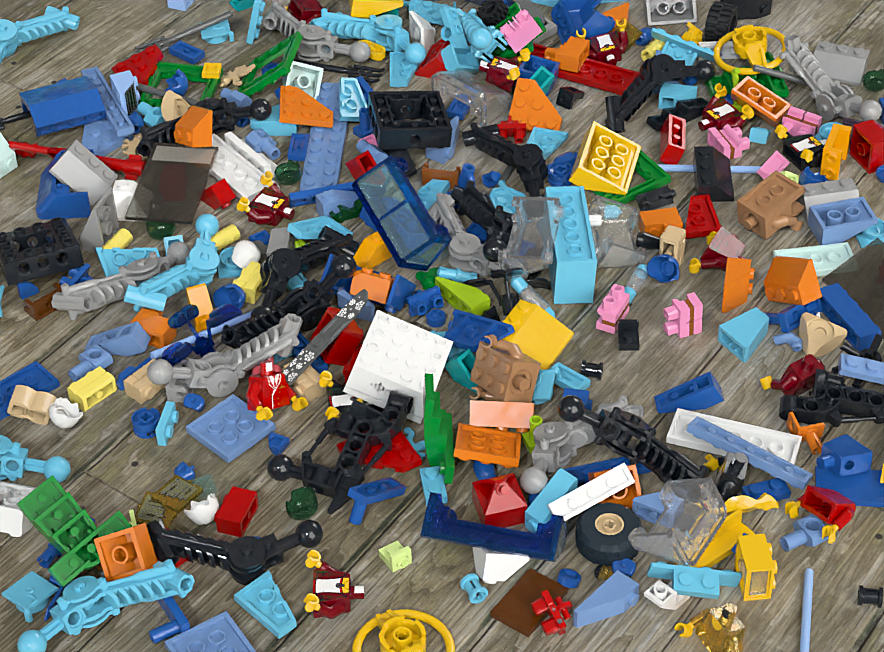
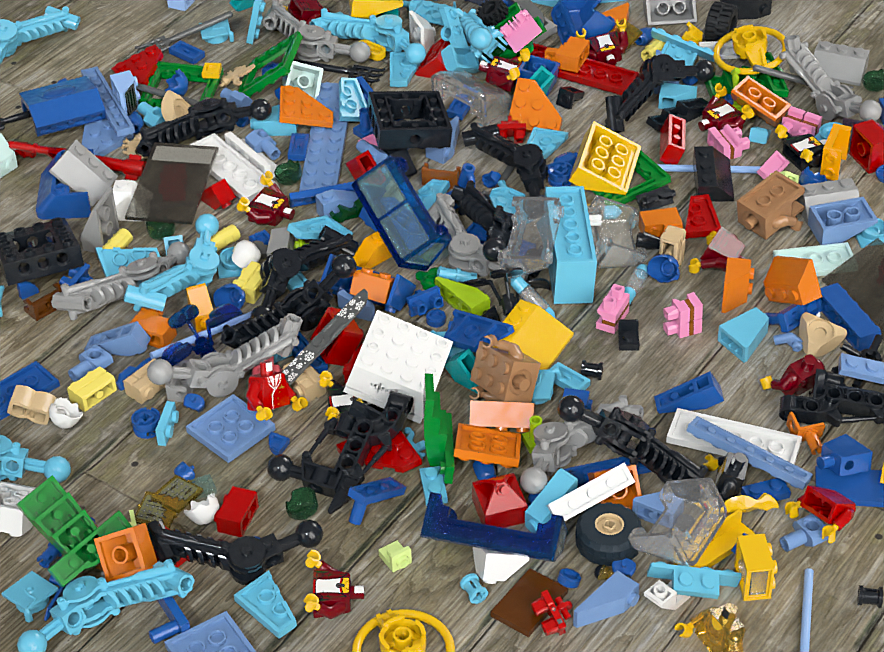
orange slope [174,106,213,148] -> none

